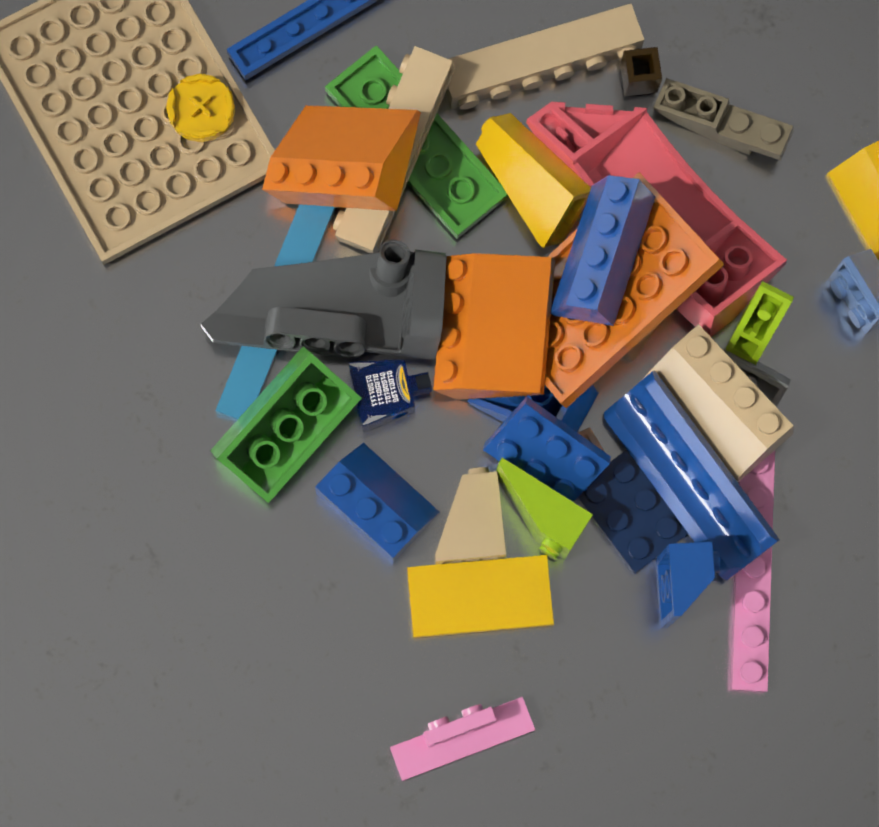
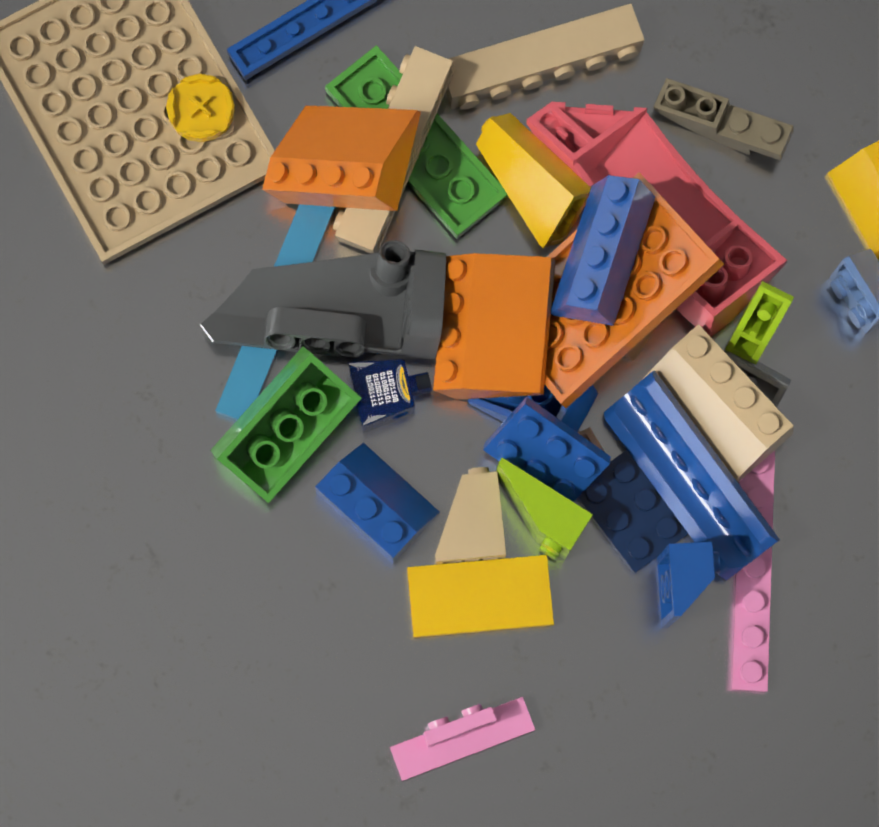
dark brown brick [620,47,662,96] -> none

